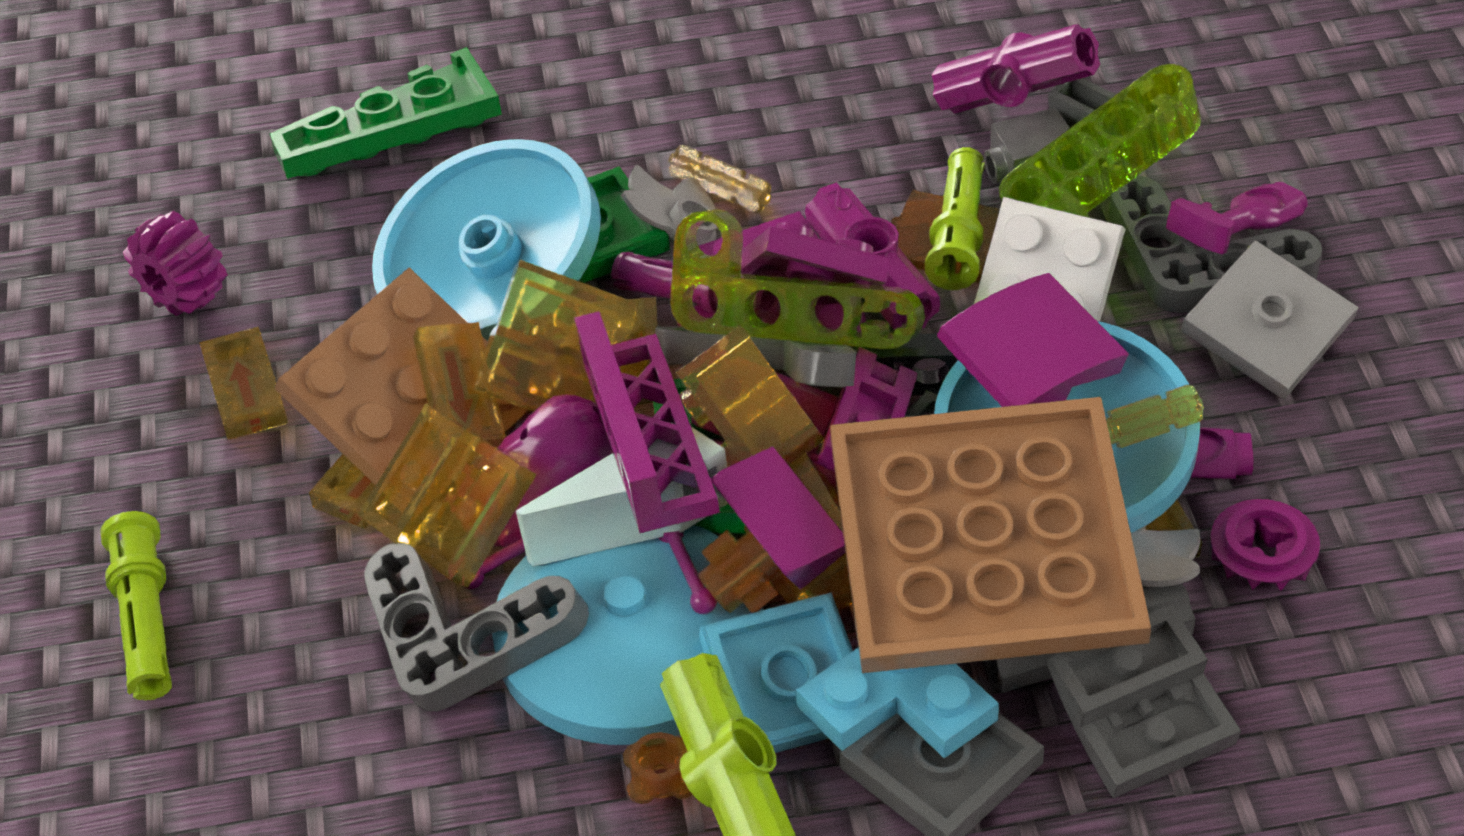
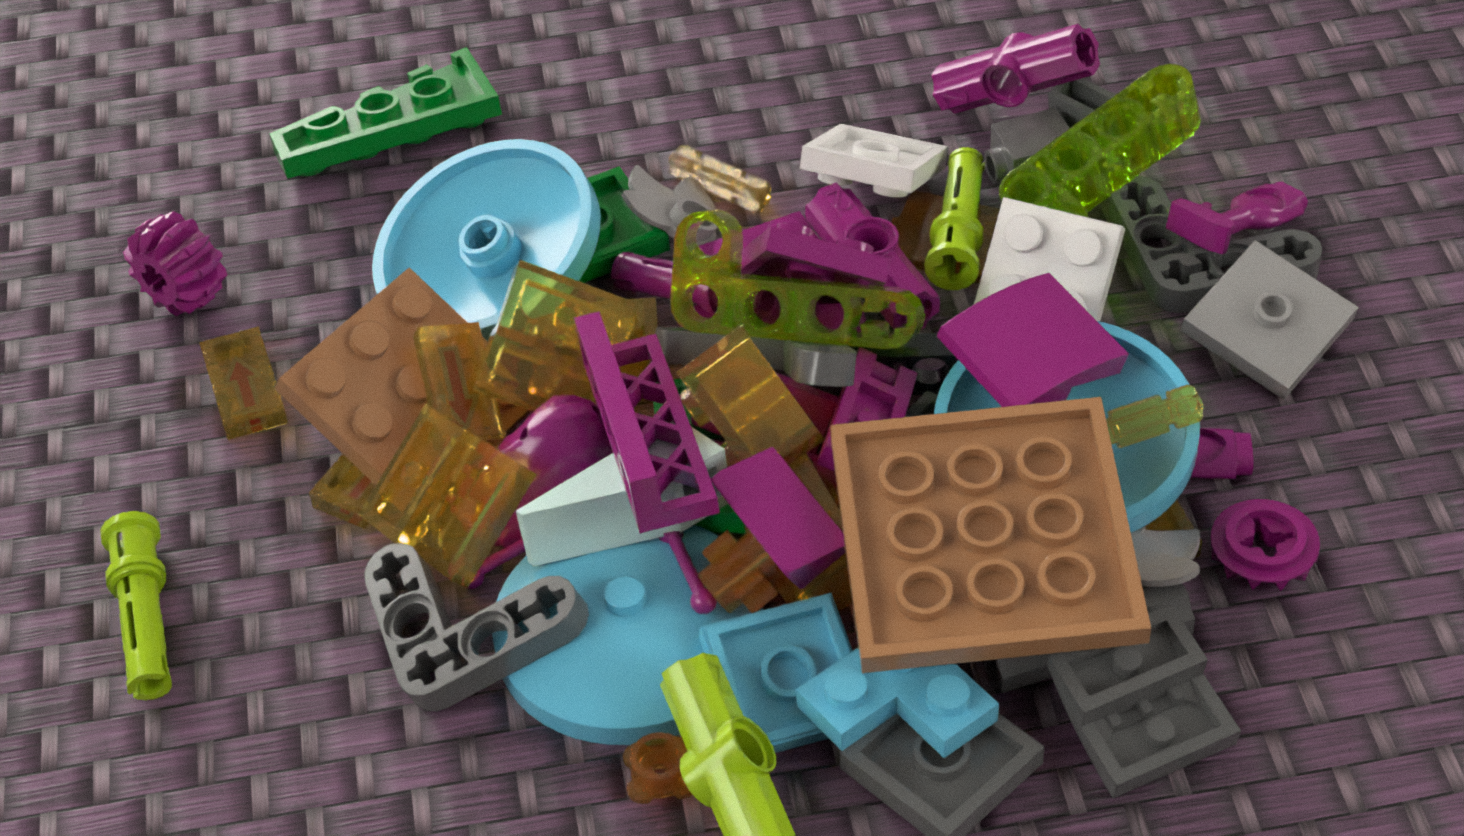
none -> white plate [799,124,949,197]

